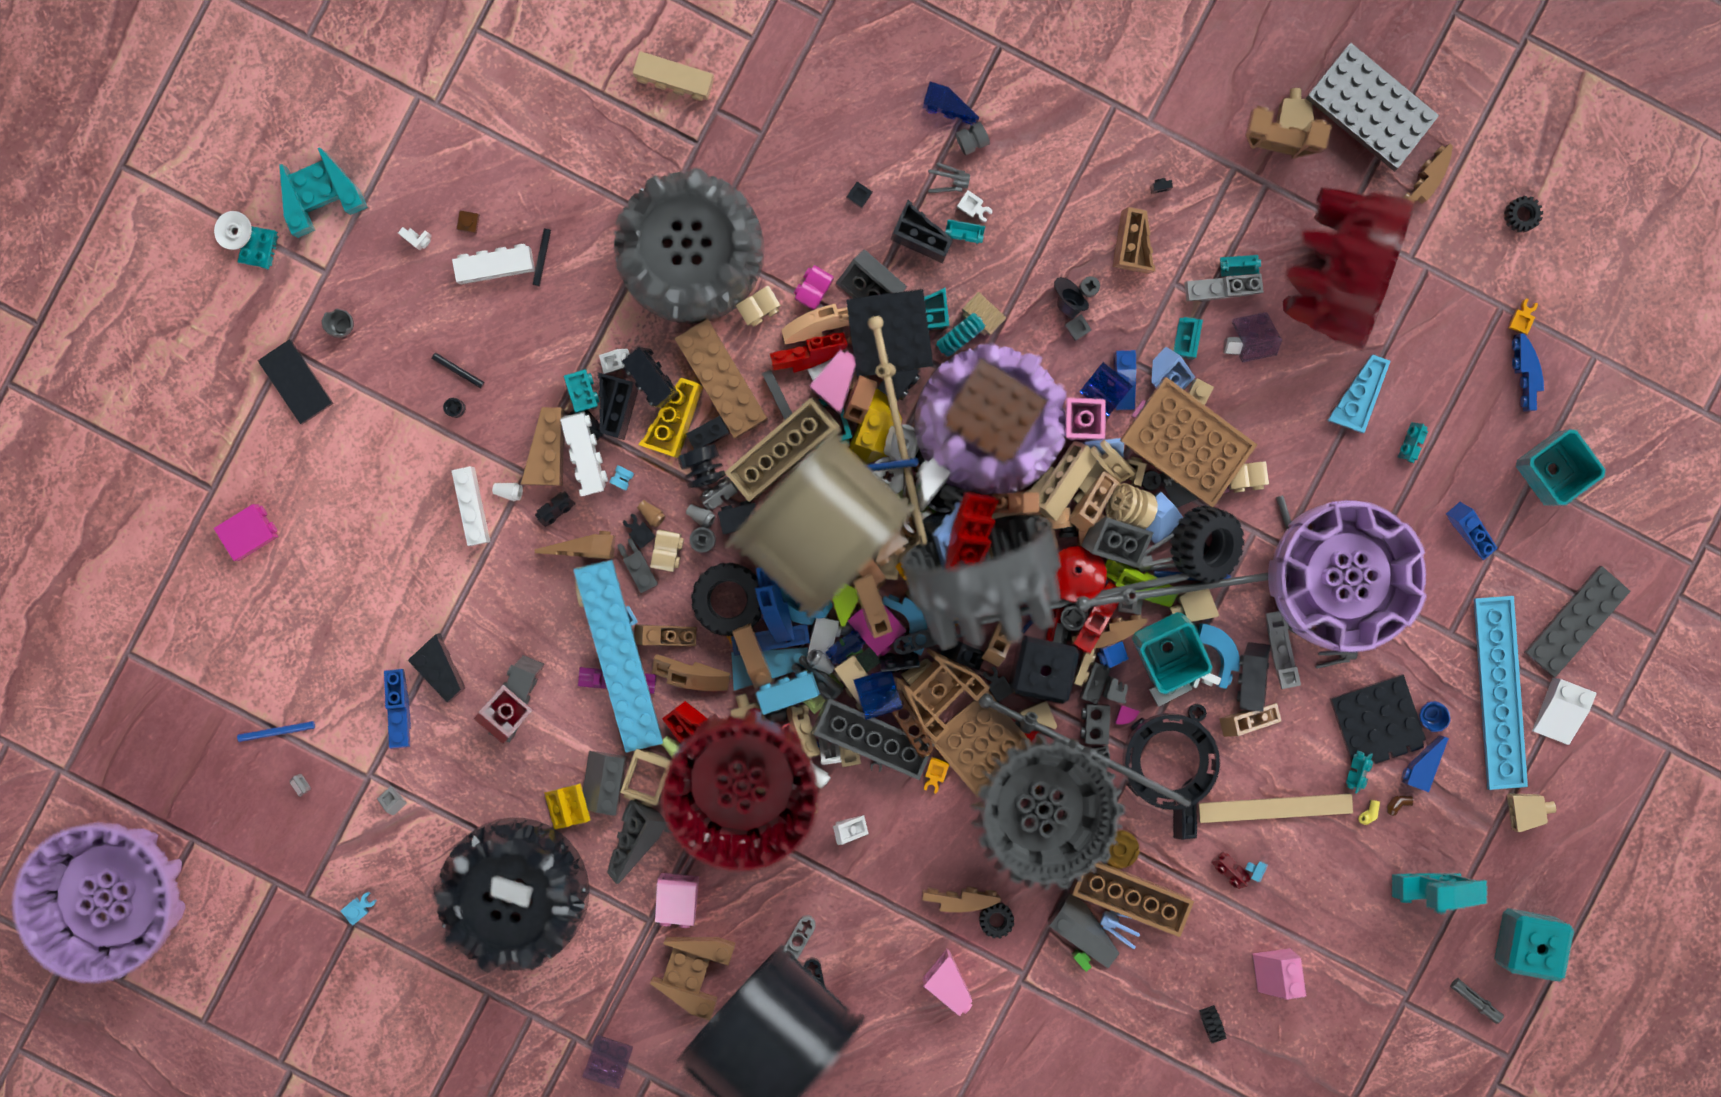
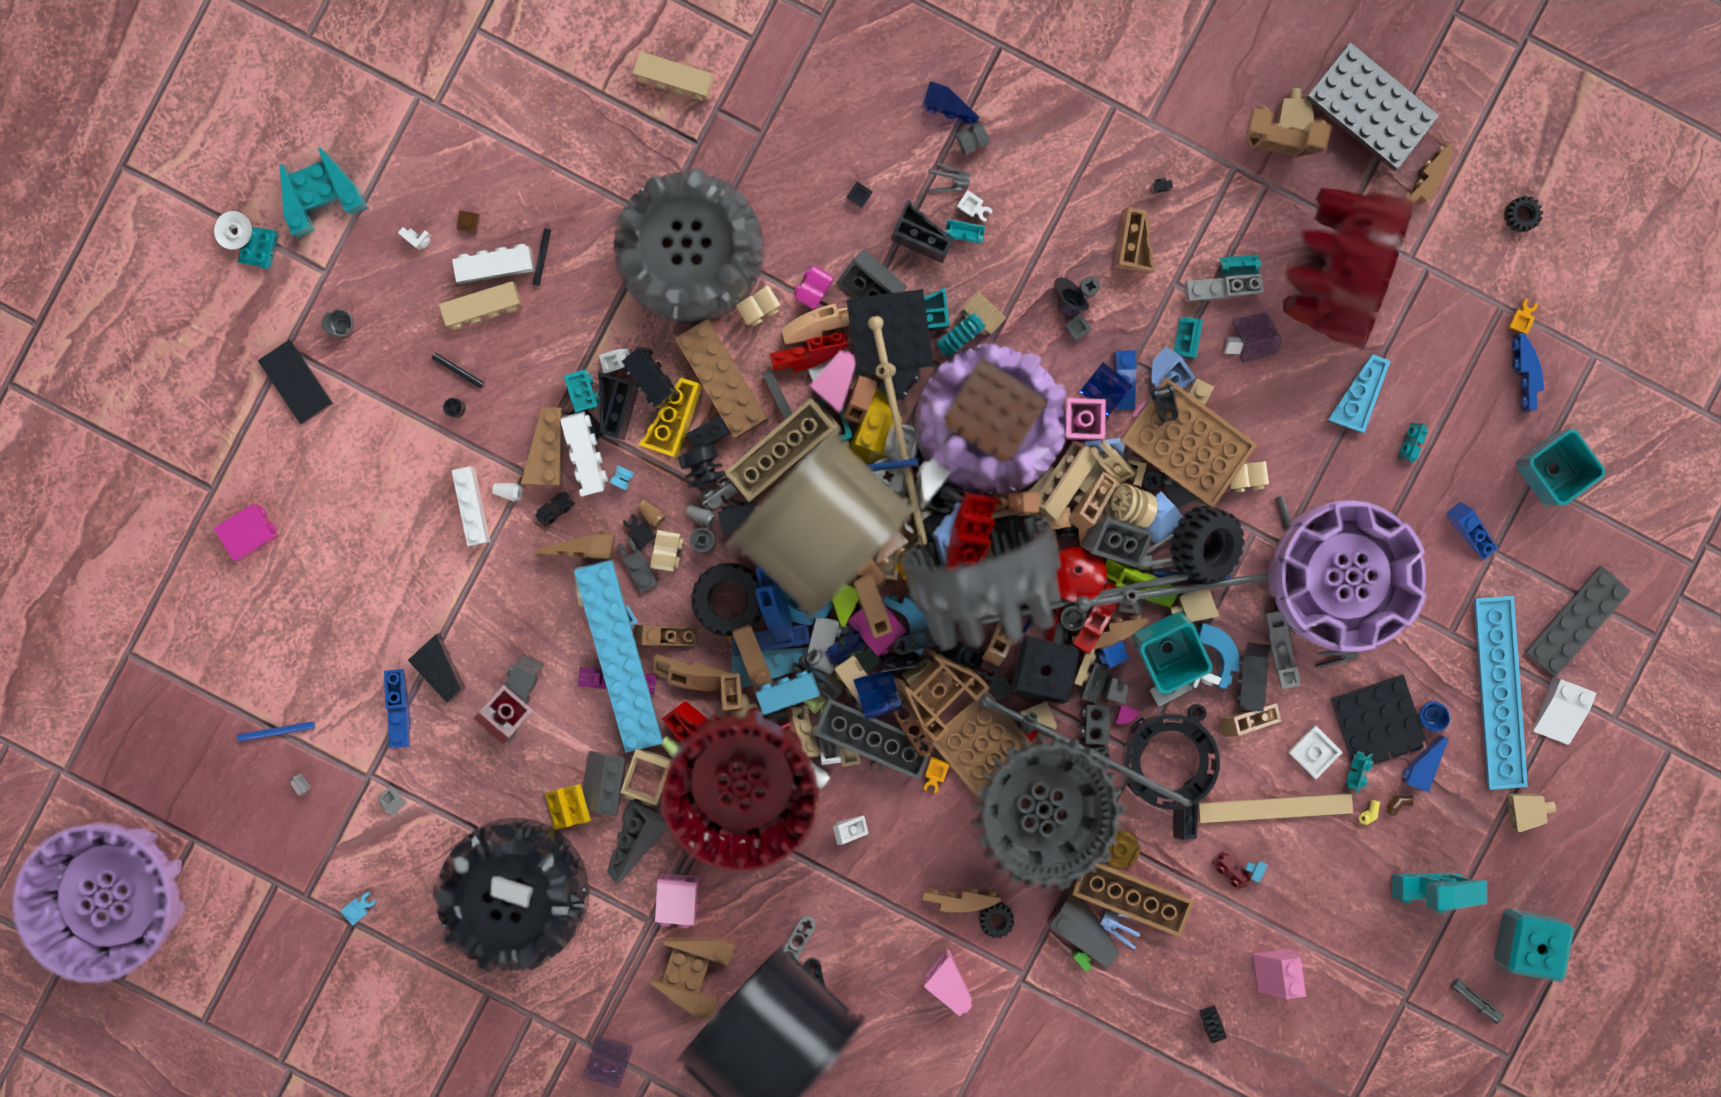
none -> tan brick [439,281,522,330]
none -> medium nougat slope [720,673,743,712]
none -> black piece [1150,383,1179,422]
none -> white tile [1288,725,1343,779]

